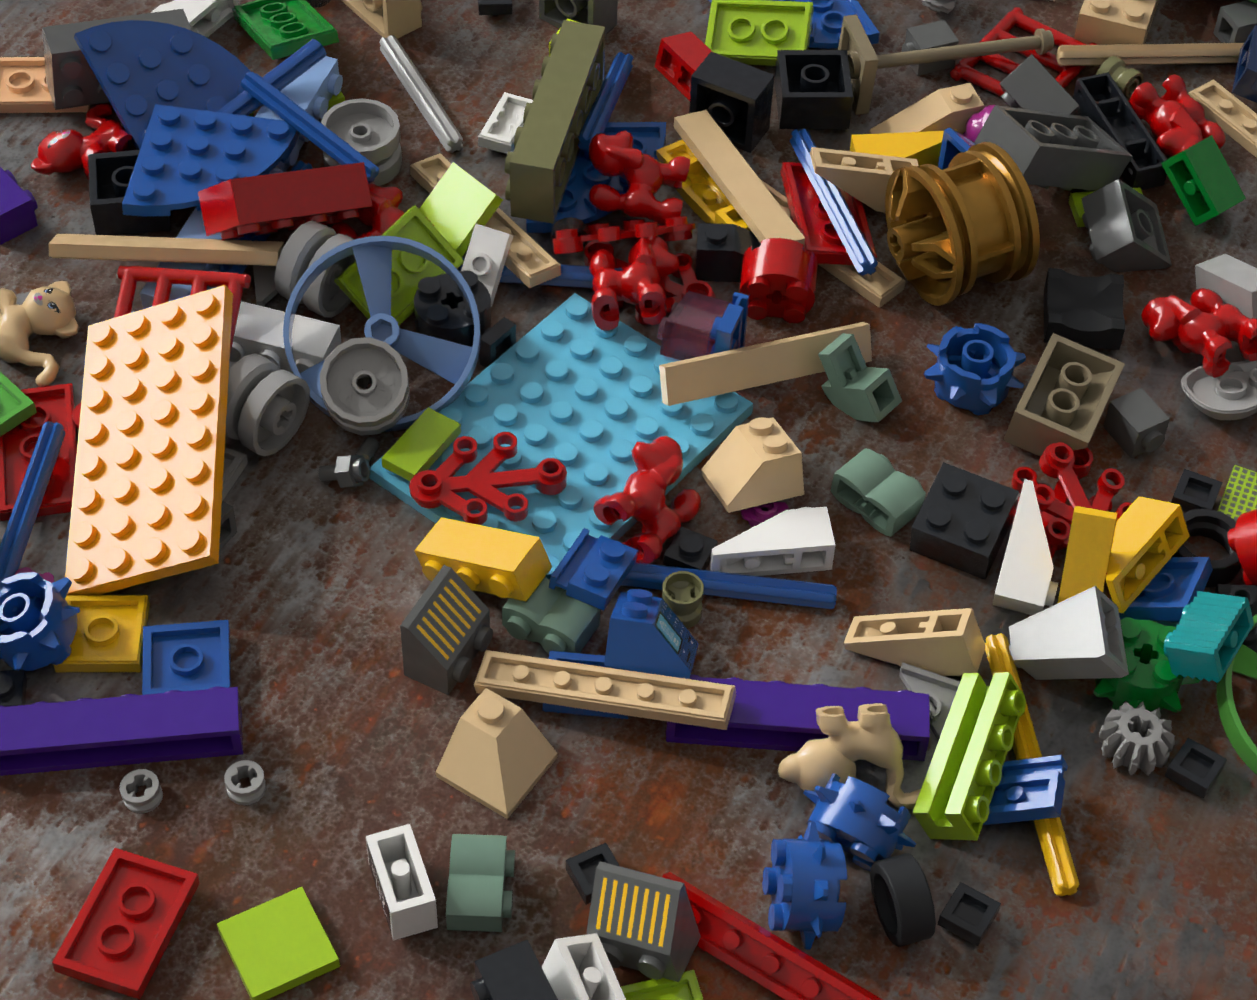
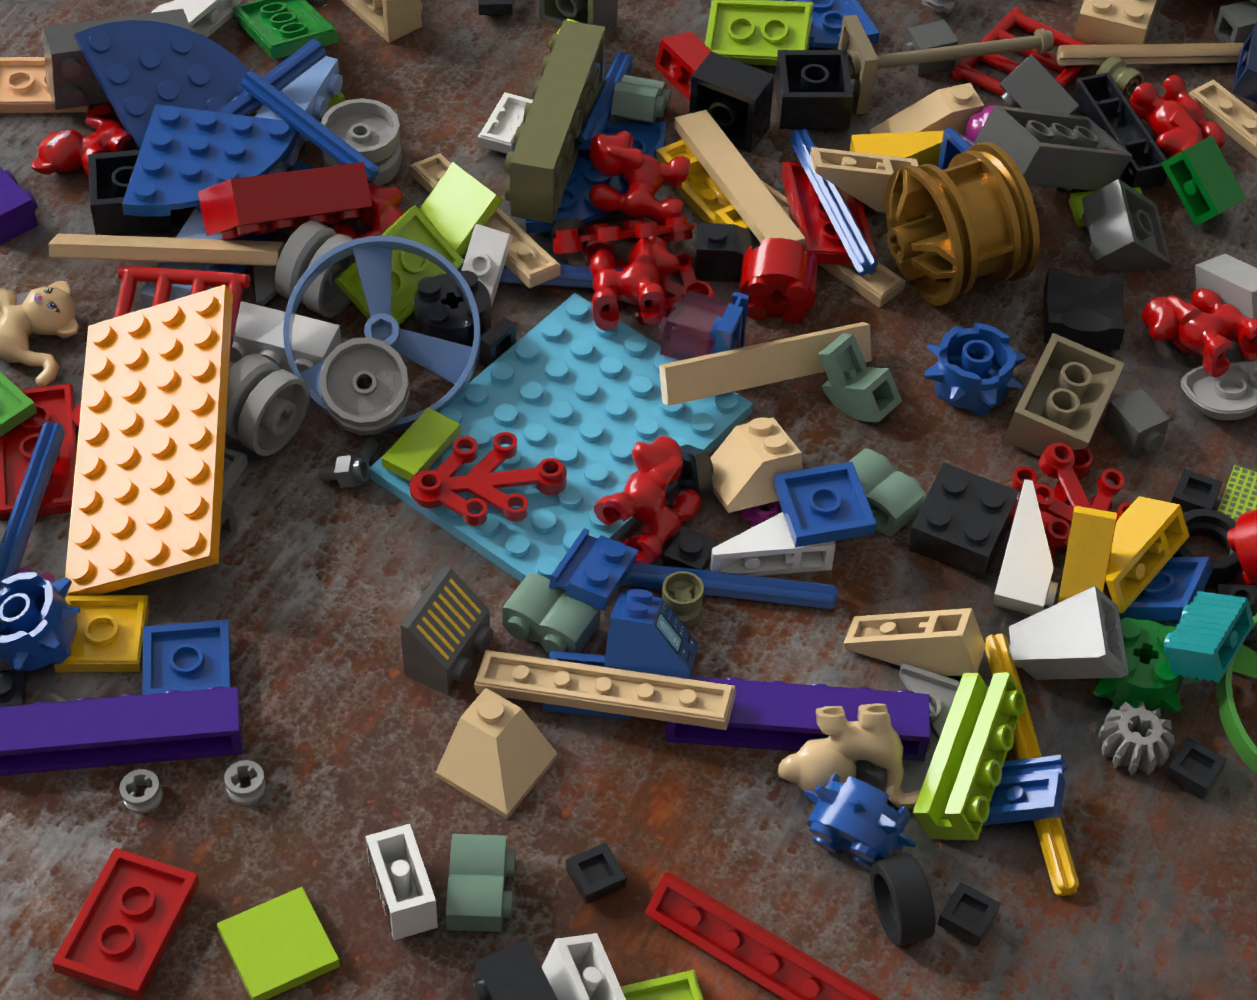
light grey axle [379,35,463,153] -> none
yellow brick [414,517,552,602] -> none
dark grey slope [586,861,701,982] -> none
blue brick [762,822,847,950] -> none
none -> sand green brick [611,75,672,124]
none -> black plate [678,444,713,494]
none -> blue plate [773,461,876,548]

